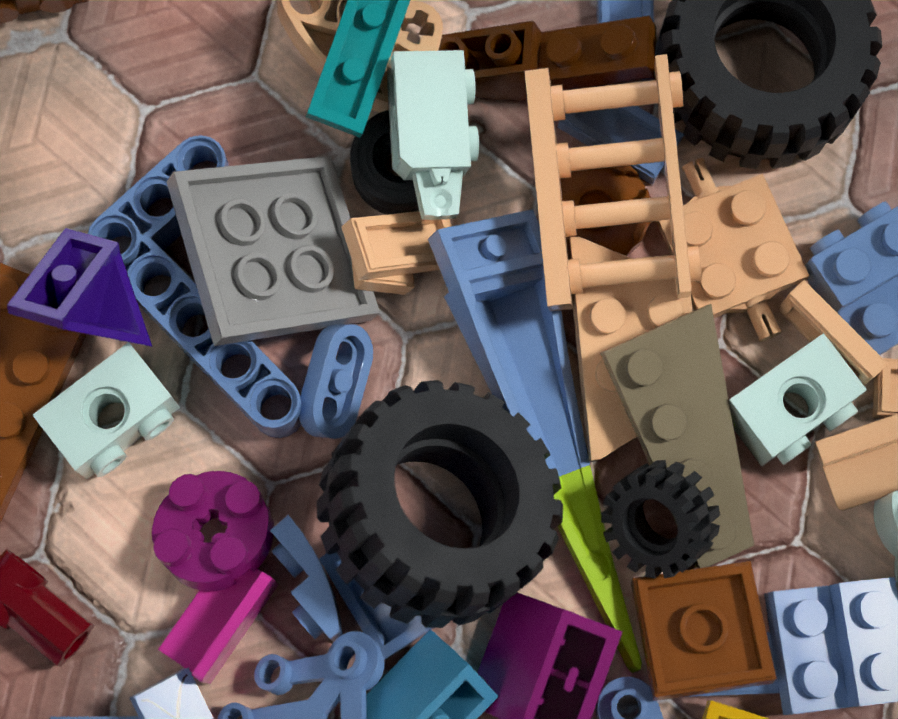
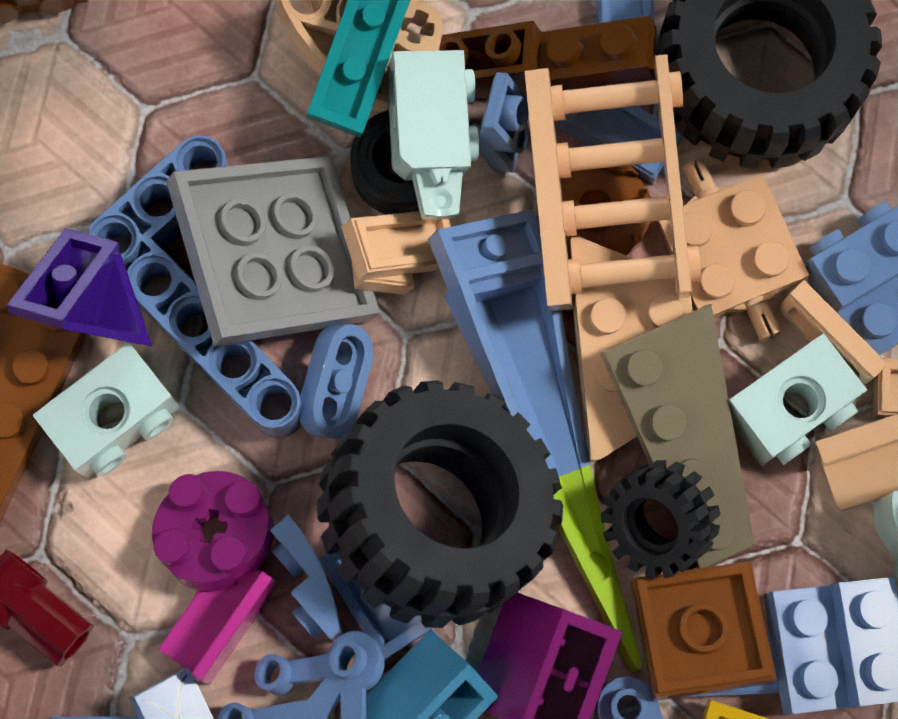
none -> medium blue slope [479,72,529,173]

